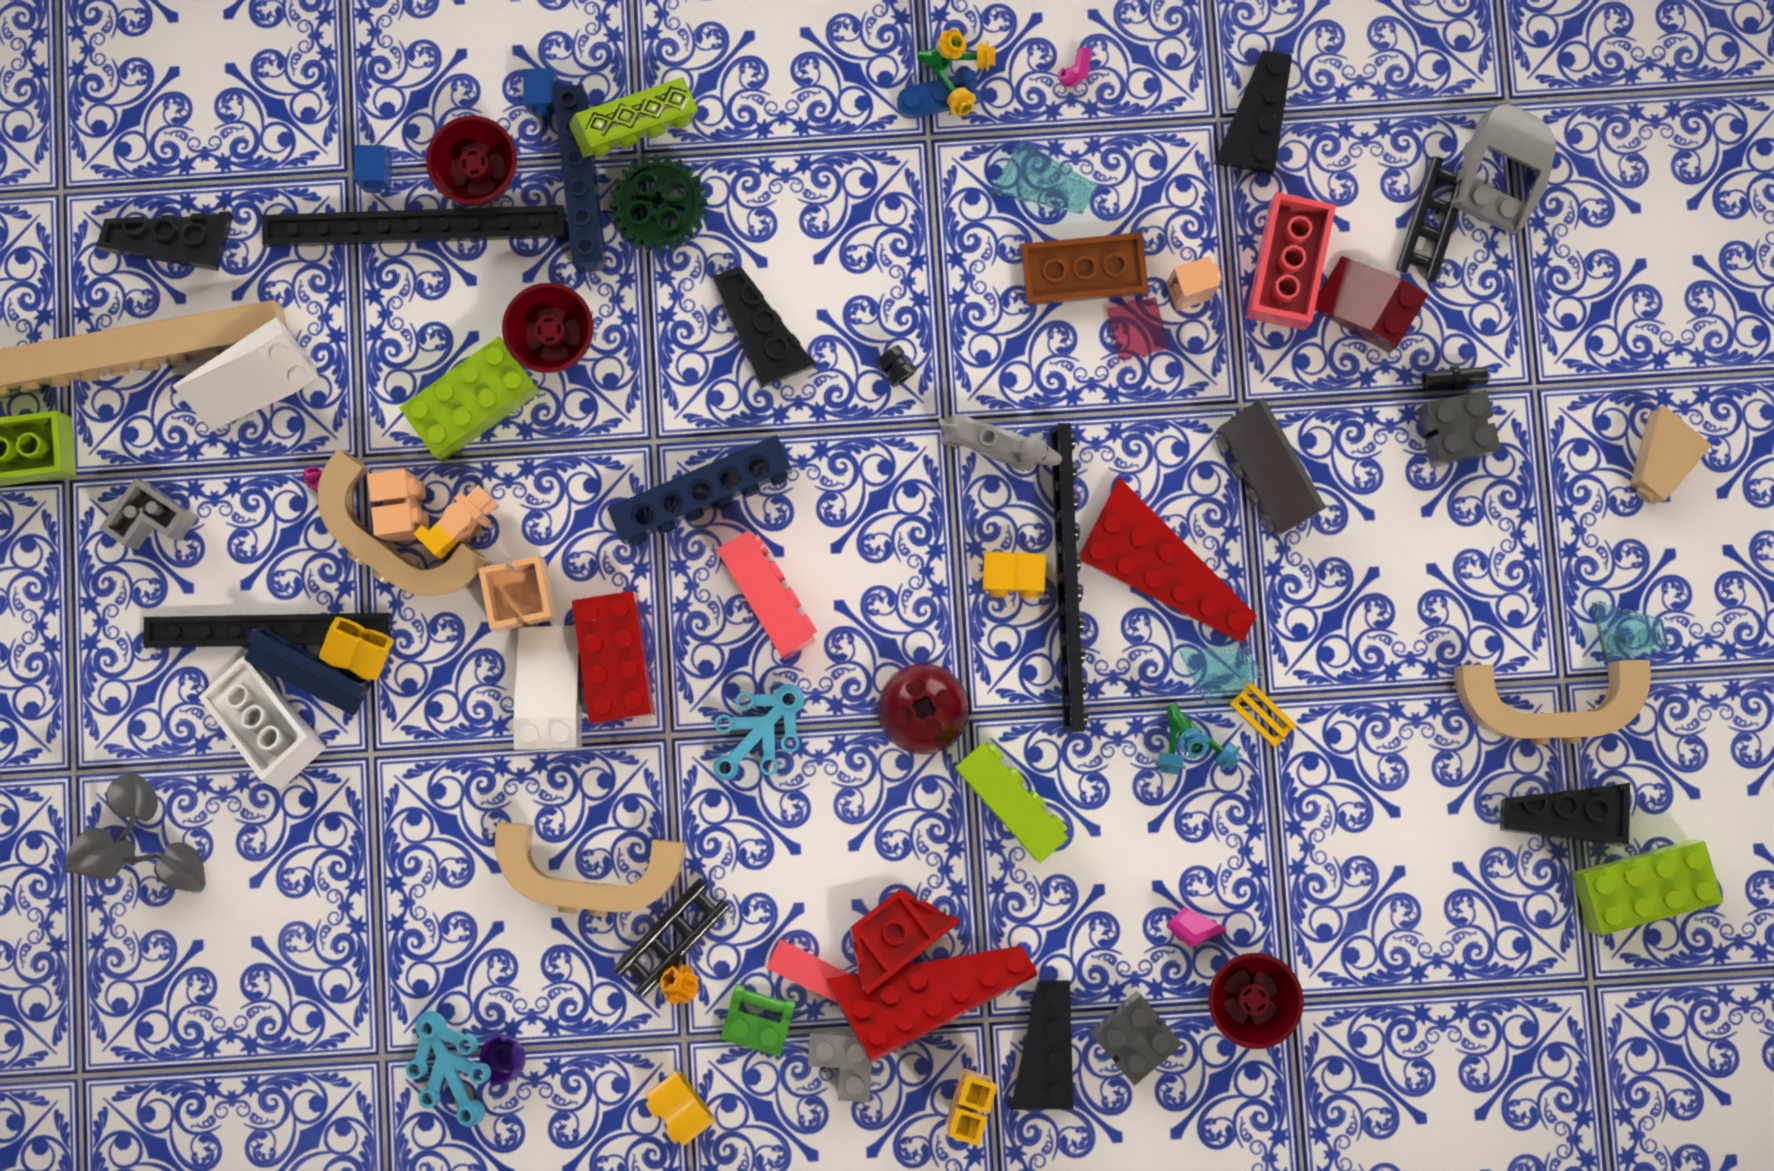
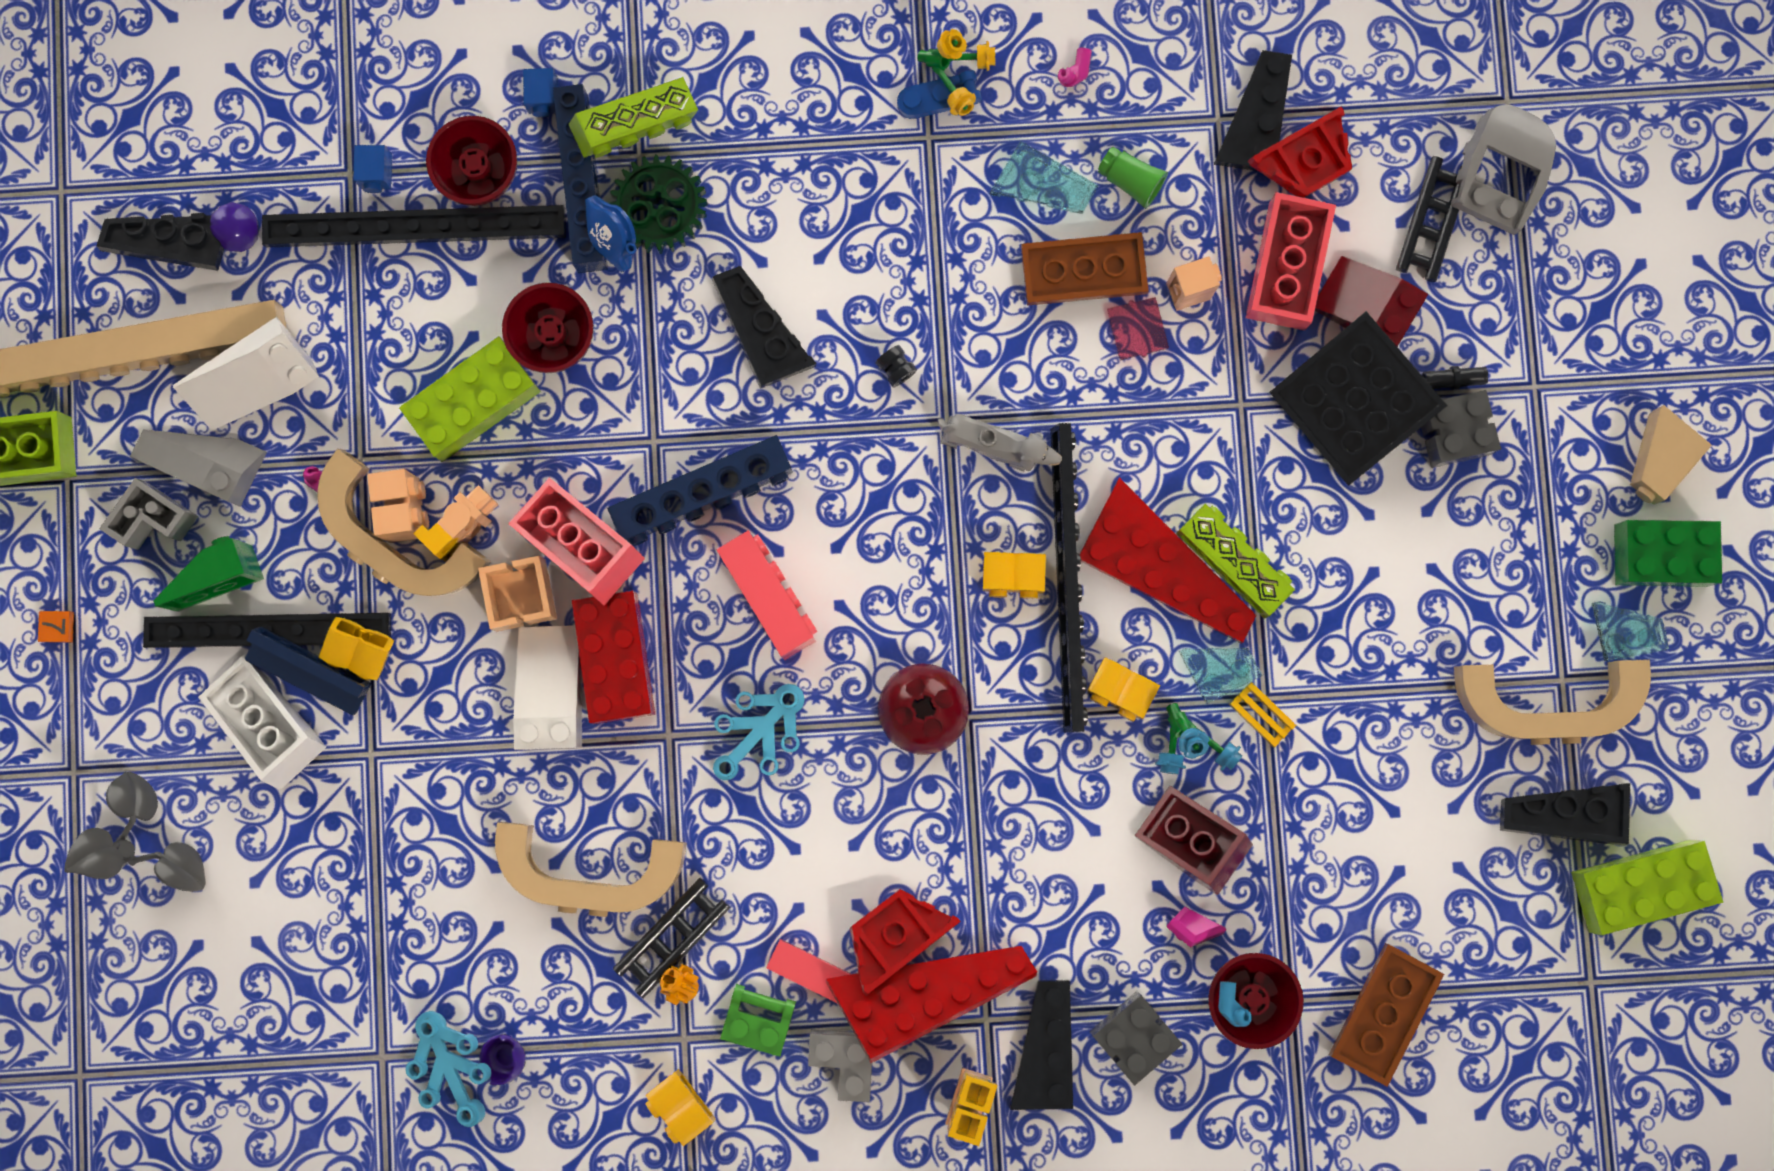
lime brick [954,742,1068,863] -> none
dark grey slope [1215,397,1326,537] -> none
none -> orange tile [38,611,74,643]
none -> light grey wedge [130,429,267,507]
none -> green slope [153,536,264,612]
none -> dark purple hair [210,202,259,252]
none -> coral brick [508,477,645,605]
none -> blue hat [585,195,637,272]
none -> yellow brick [1087,657,1160,722]
none -> bright green plant [1098,147,1168,209]
none -> dark red slope [1134,786,1253,895]
none -> lime brick [1176,504,1295,619]
none -> dark azure arm [1218,981,1252,1027]
none -> red wing [1248,106,1352,198]
none -> black plate [1269,311,1448,486]
none -> dark orange plate [1328,943,1445,1087]
none -> green brick [1614,520,1722,587]

